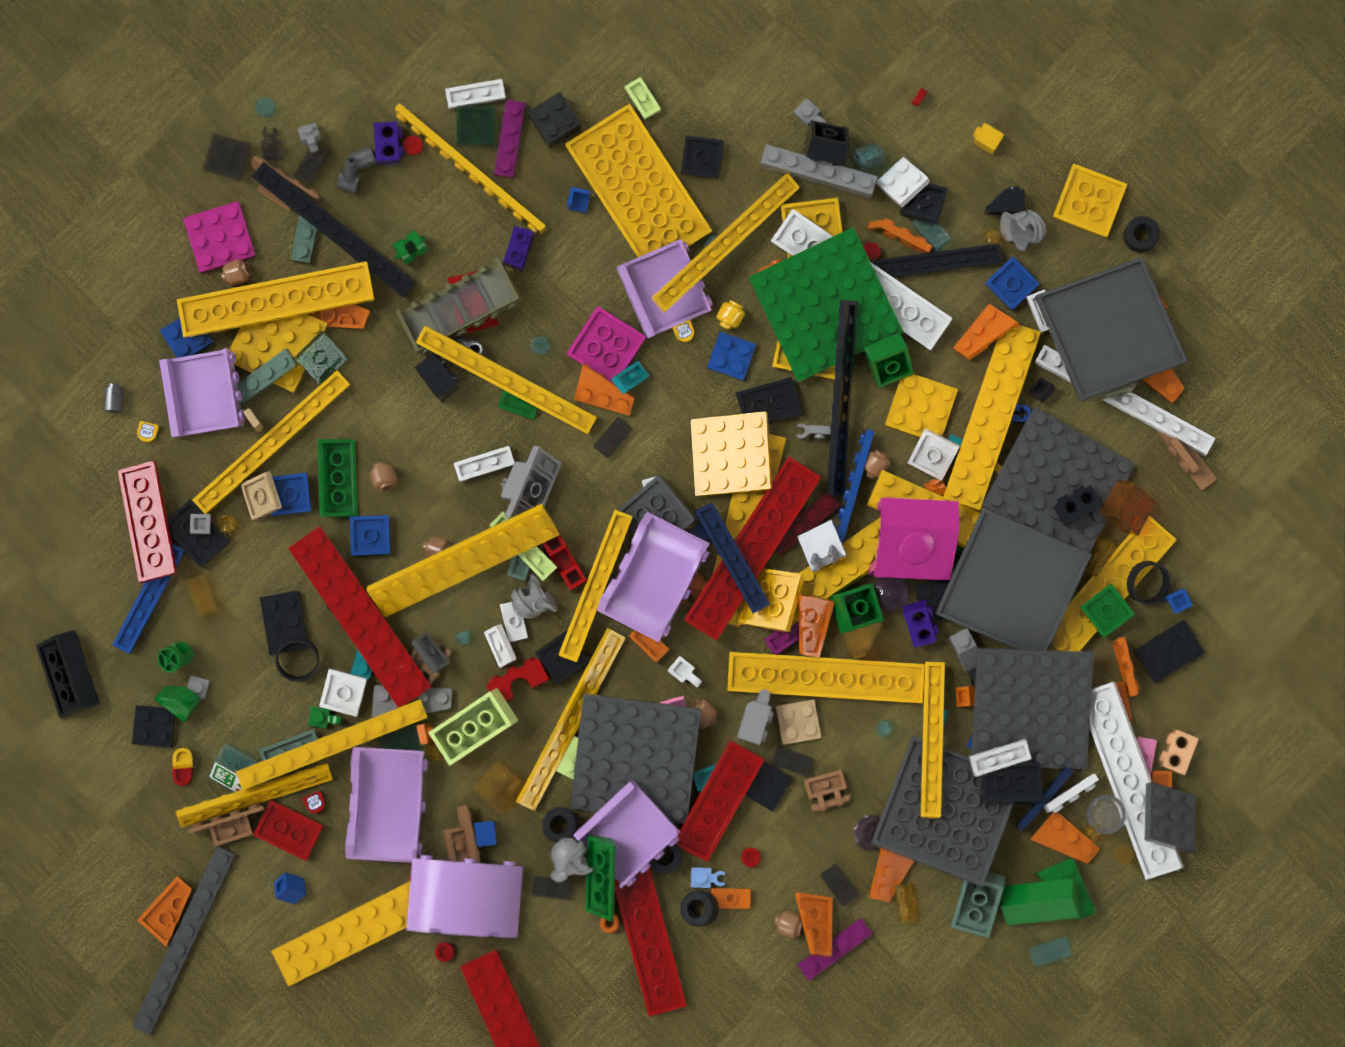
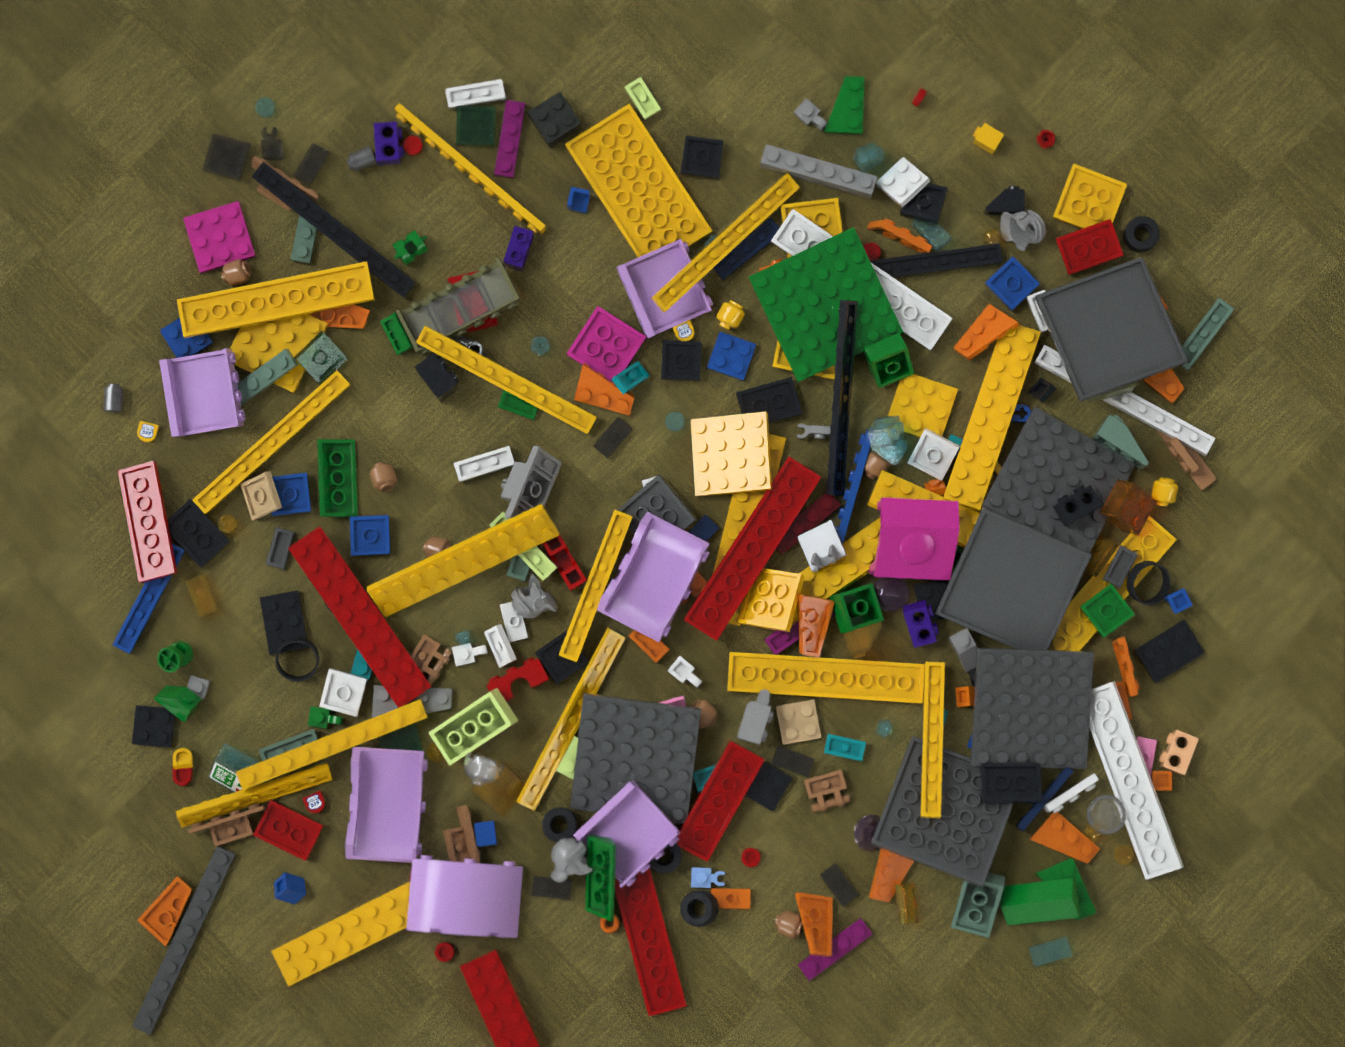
black slope [36,630,100,719] -> none
light grey plate [190,514,211,534] -> none
tan tile [243,408,264,433] -> none
light grey plate [298,122,321,153] -> none
dark grey pin [337,157,360,194] -> none
dark grey plate [411,632,450,674] -> none
orange plate [416,724,435,745] -> none
dark blue plate [695,502,770,614] -> none
black brick [805,120,849,165] -> none
white plate [969,739,1031,776] -> none
dark grey plate [1144,782,1196,854] -> none
none -> dark grey tile [266,527,295,570]
none -> green plate [380,312,413,356]
none -> white plate [452,643,488,667]
none -> clear cylinder [463,752,504,787]
none -> black plate [661,340,701,381]
none -> clear light blue tile [665,412,685,432]
none -> dark blue tile [713,218,779,280]
none -> green wing [824,76,864,135]
none -> teal plate [824,734,866,761]
none -> clear light blue slope [868,415,908,465]
none -> red plate [1036,130,1055,149]
none -> red plate [1056,218,1123,275]
none -> sand green slope [1092,415,1148,471]
none -> dark grey tile [1102,545,1138,589]
none -> yellow head [1151,477,1178,507]
none -> sand green plate [1181,298,1234,371]

